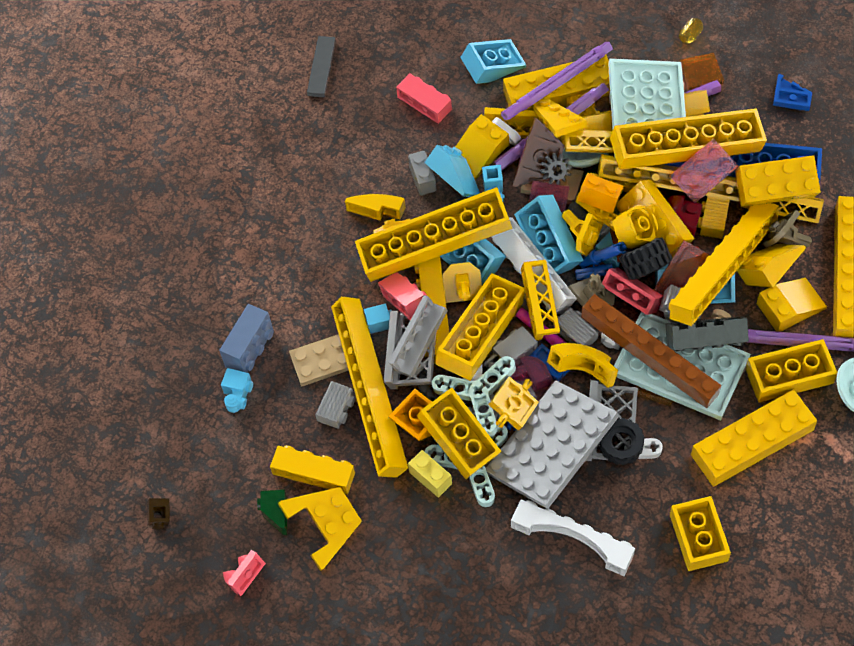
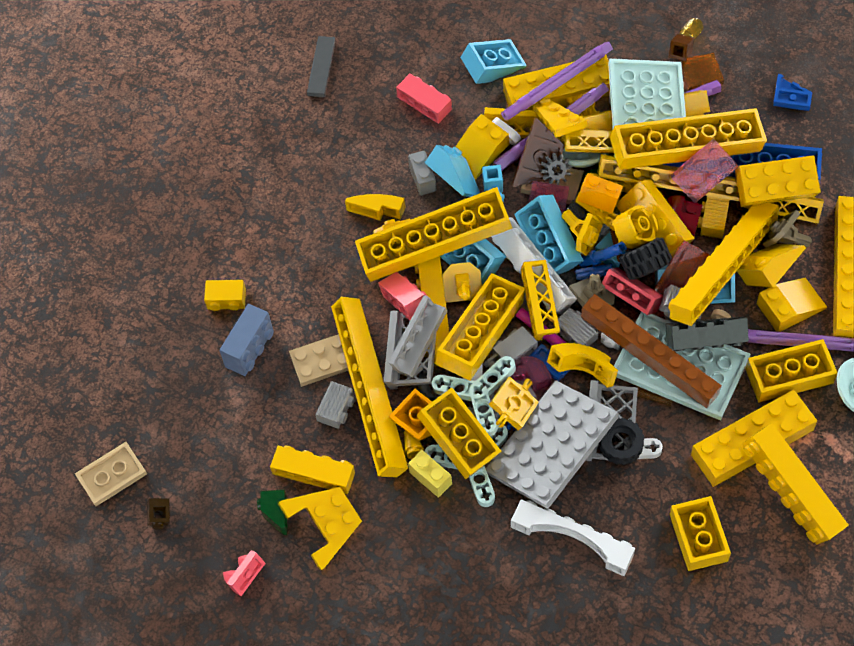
medium azure brick [221,368,253,413] -> none
medium azure brick [364,303,392,334] -> none
none -> tan plate [75,442,147,506]
none -> yellow brick [204,280,246,311]
none -> yellow cone [404,431,424,459]
none -> reddish brown brick [669,34,694,61]
none -> yellow brick [742,423,849,545]

